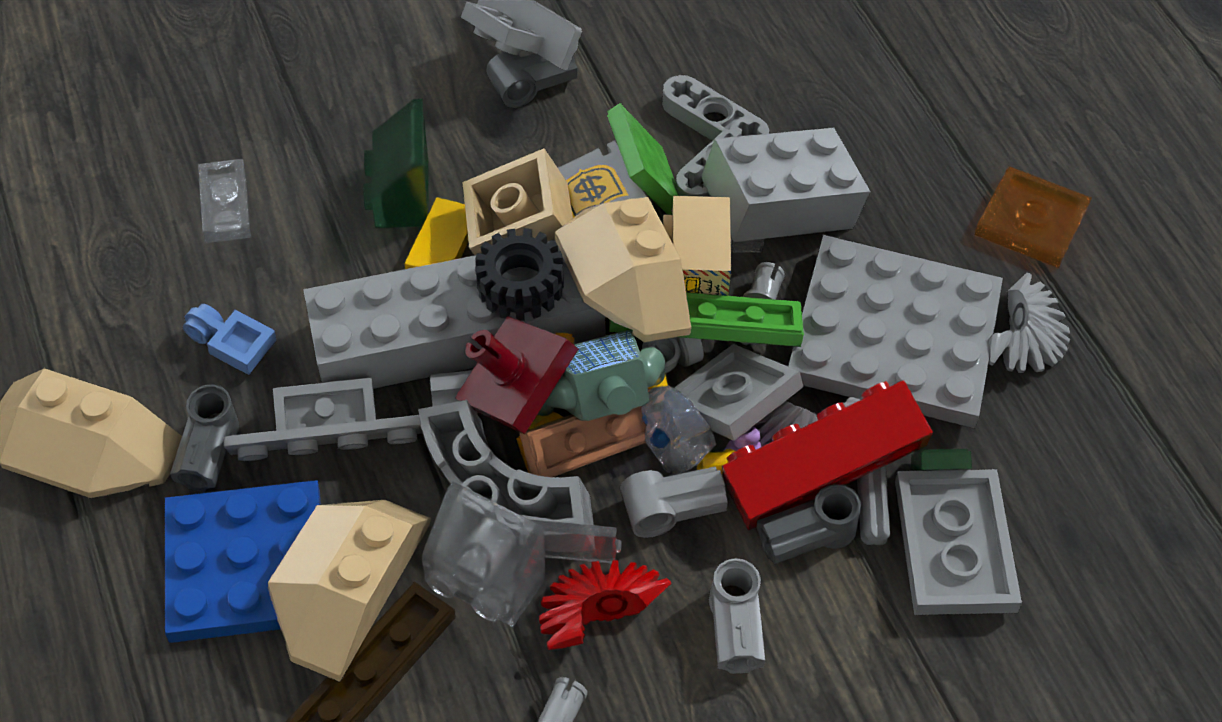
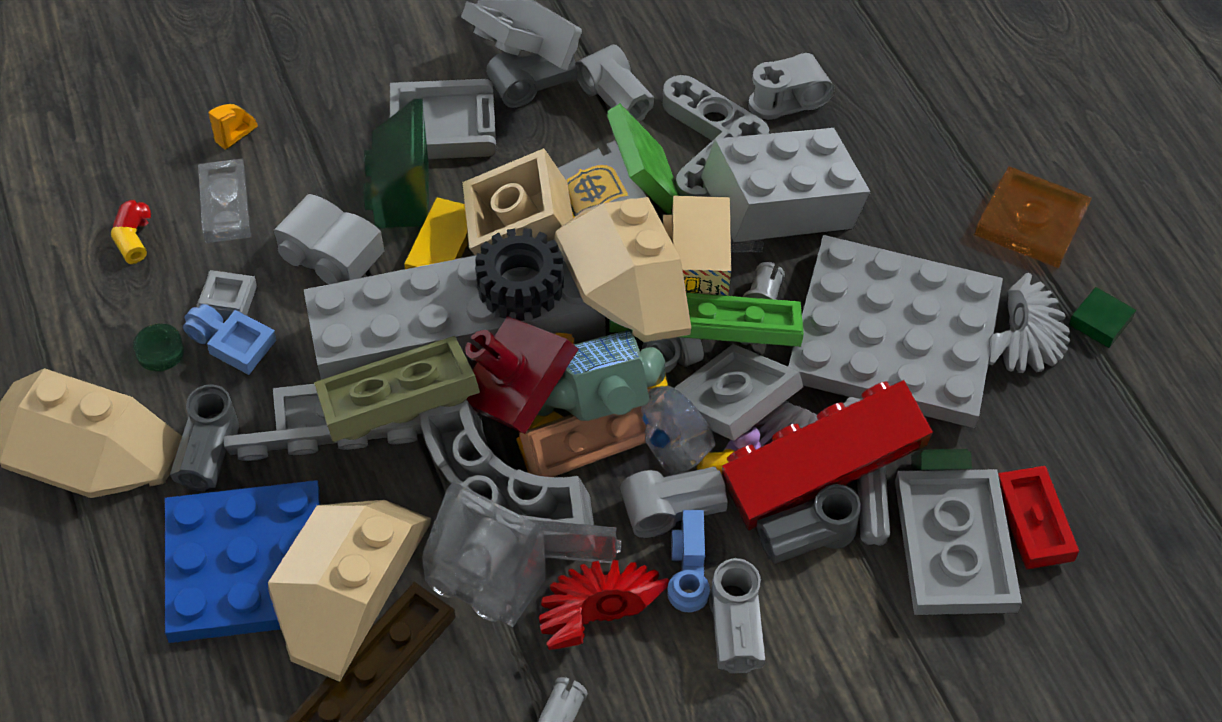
none -> arm [111,200,151,264]
none -> clear green tile [133,323,184,371]
none -> light grey tile [196,270,257,320]
none -> light orange tile [208,104,258,150]
none -> light grey brick [274,194,385,284]
none -> olive plate [314,336,480,442]
none -> light grey container [390,79,496,161]
none -> light grey piece [576,44,654,122]
none -> medium blue plate [667,510,710,612]
none -> light grey piece [748,53,834,120]
none -> red plate [998,466,1079,570]
none -> dark green tile [1069,287,1136,348]

